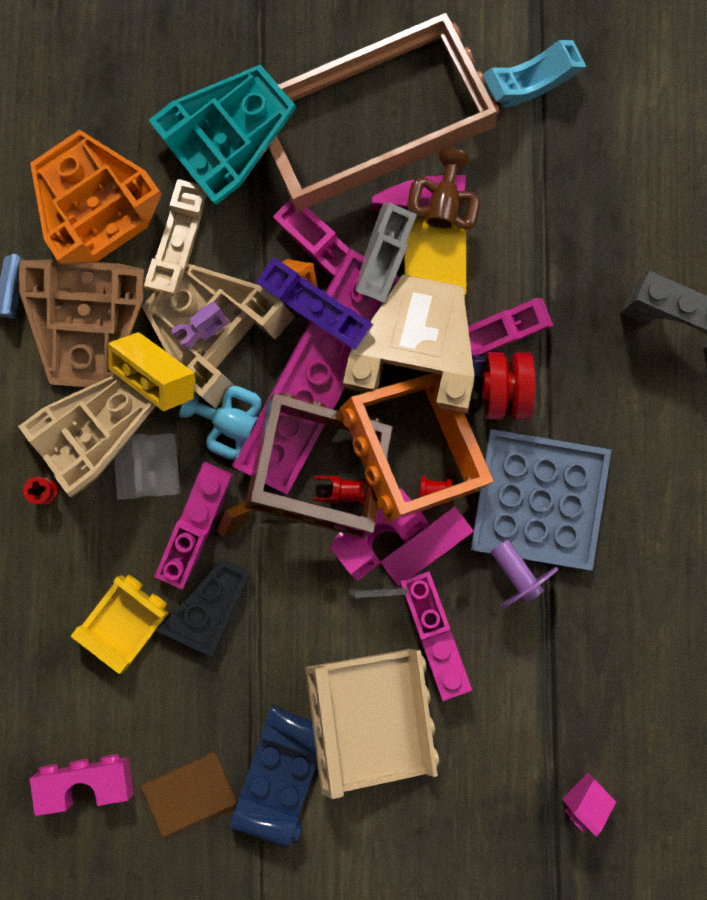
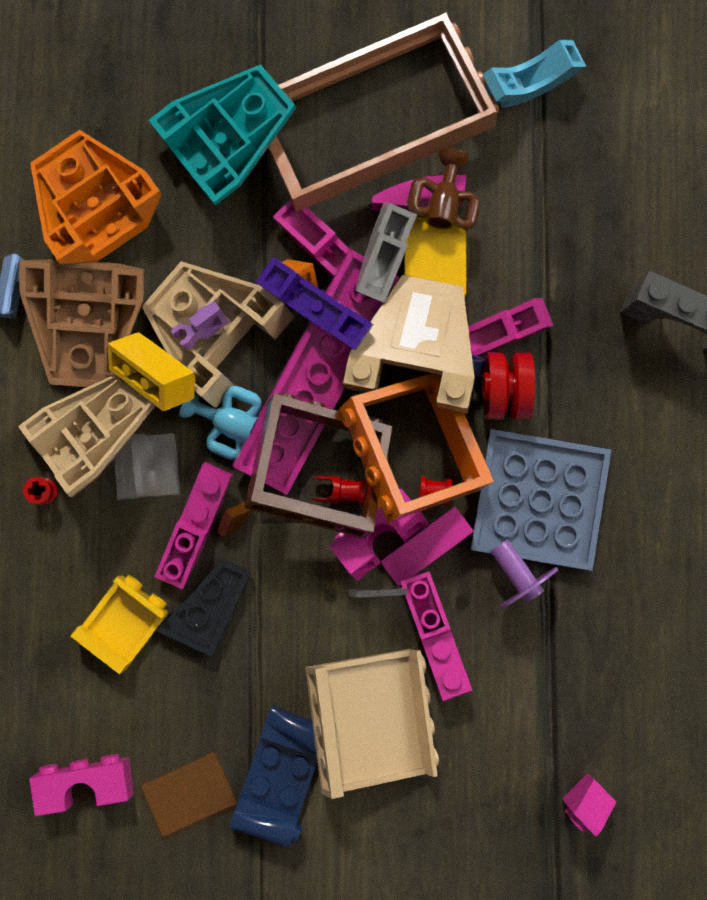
tan slope [144,179,206,295] -> none

